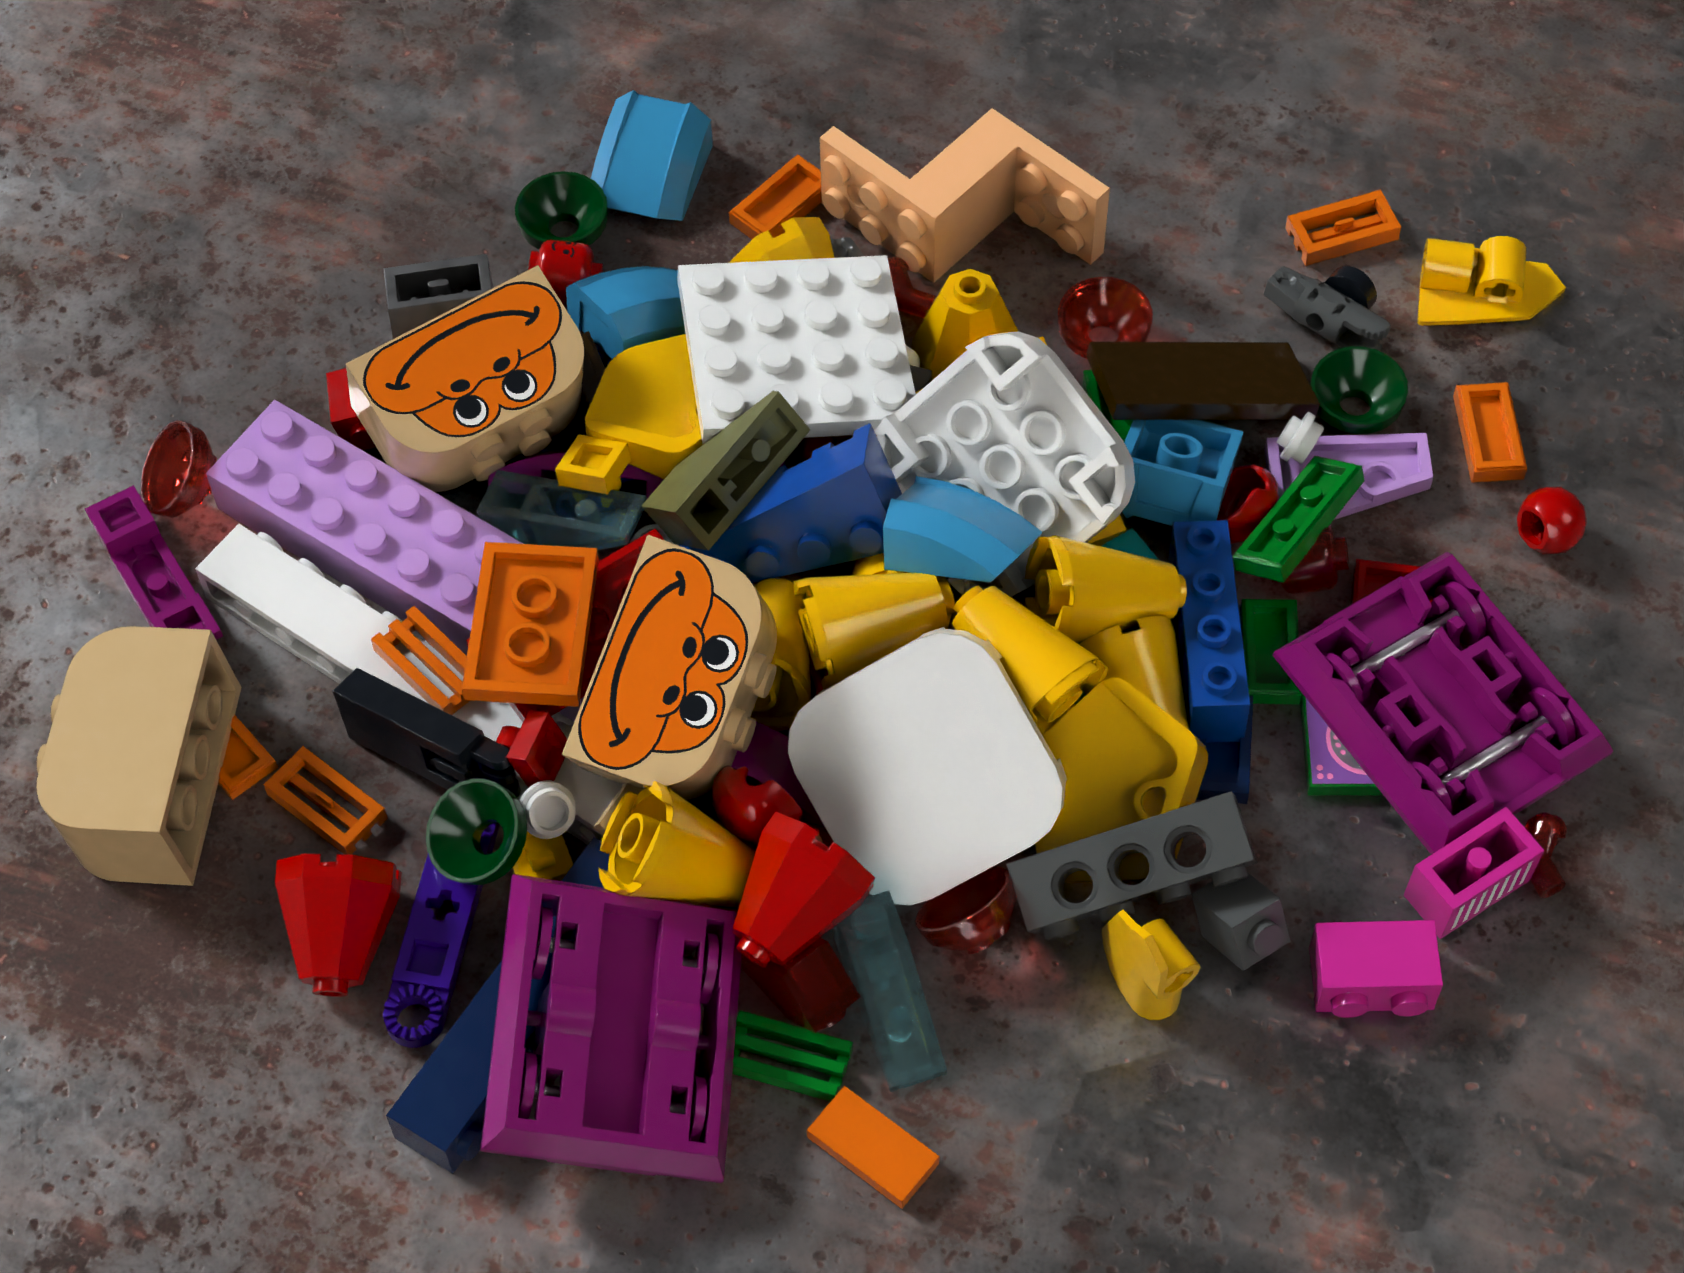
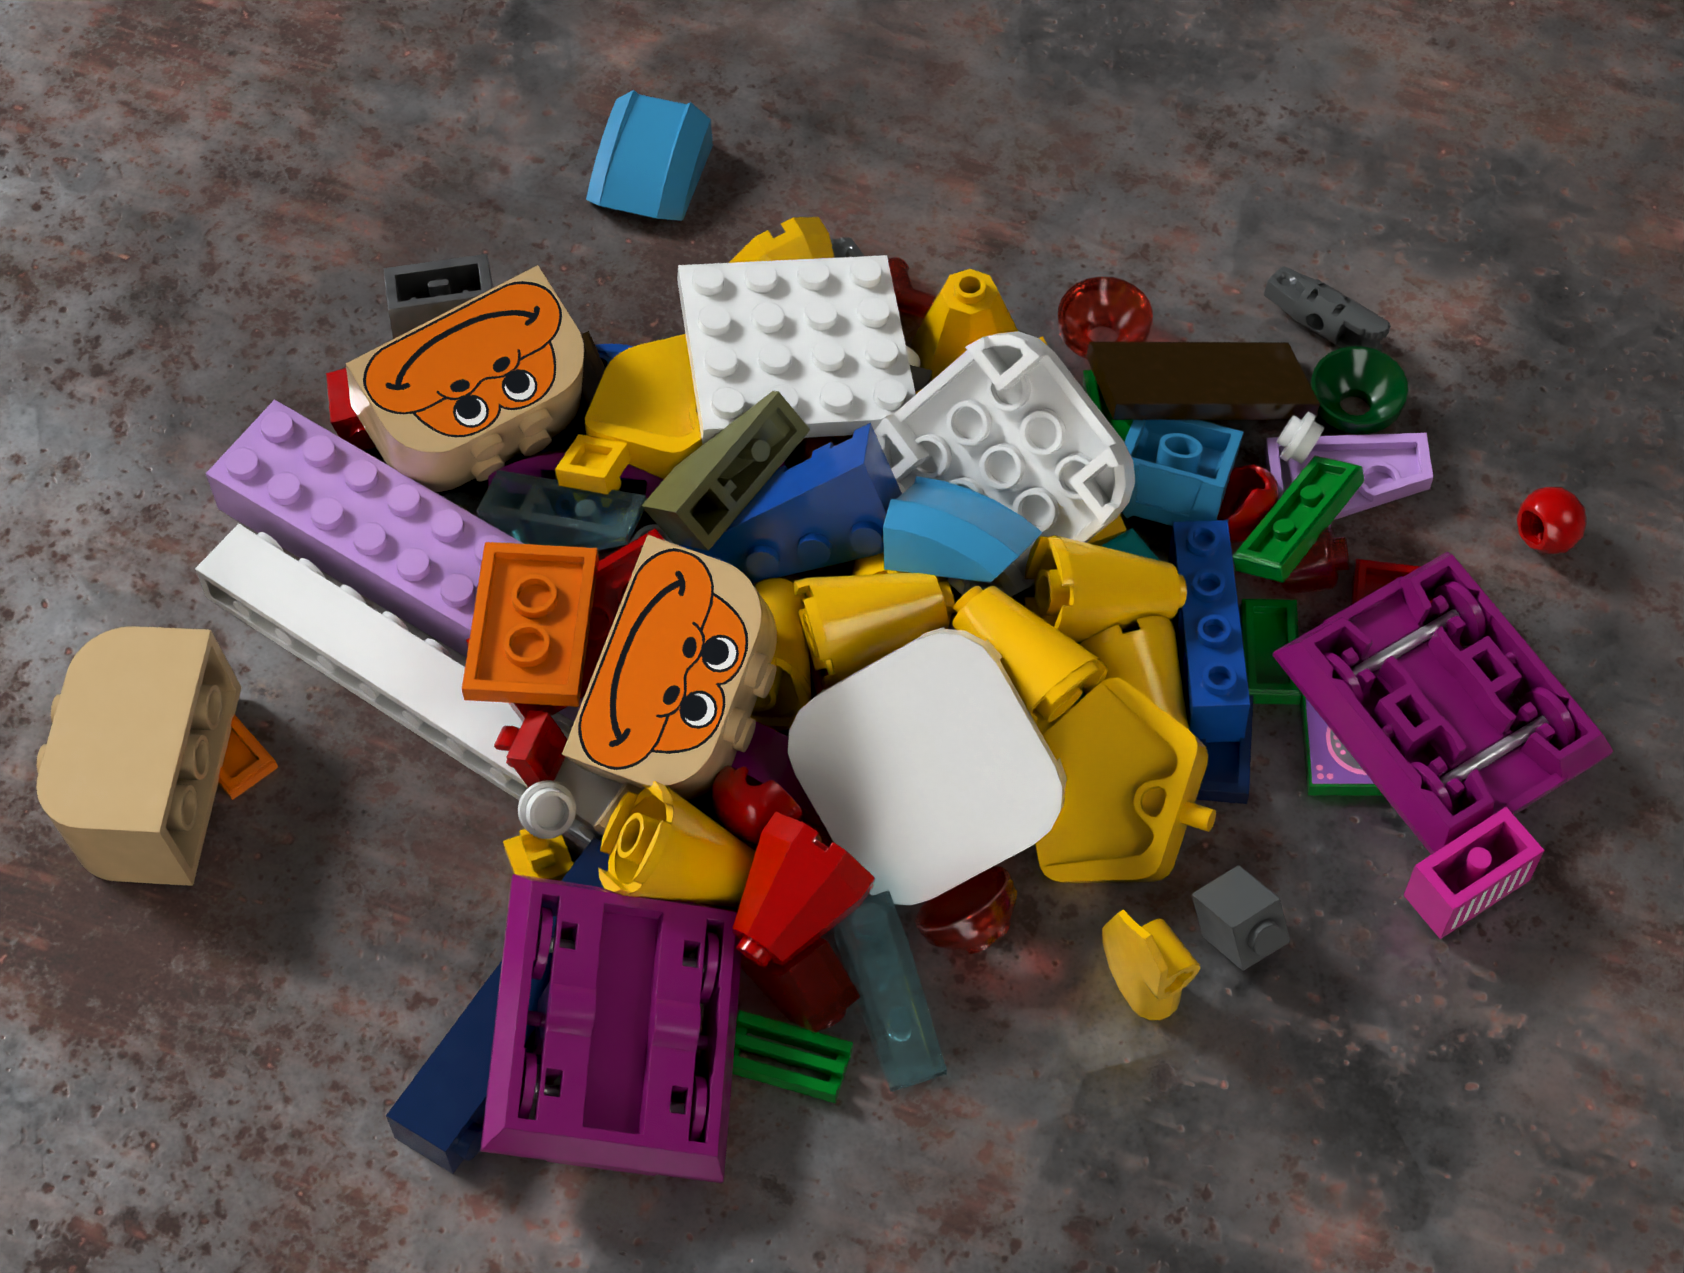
magenta slope [85,485,223,640] -> none
clear red piece [141,420,217,518] -> none
orange tile [263,746,388,855] -> none
red cone [275,853,402,997] -> none
black hinge [333,668,521,798] -> none
orange tile [371,606,469,715] -> none
dark purple piece [383,823,500,1048] -> none
dark green piece [426,778,527,885] -> none
dark green piece [515,171,608,249] -> none
red head [528,240,603,308] -> none
dark azure slope [566,266,685,359] -> none
orange tile [729,154,822,239] -> none
orange tile [807,1085,940,1209] -> none
light nougat bracket [820,108,1110,283] -> none
dark grey brick [1007,791,1258,940] -> none
orange tile [1285,190,1401,266] -> none
dark pink brick [1309,920,1443,1018] -> none
black tile [1324,266,1377,309] -> none
yellow panel [1417,236,1566,326] -> none
orange tile [1453,382,1527,483] -> none
clear red arm [1525,812,1567,898] -> none

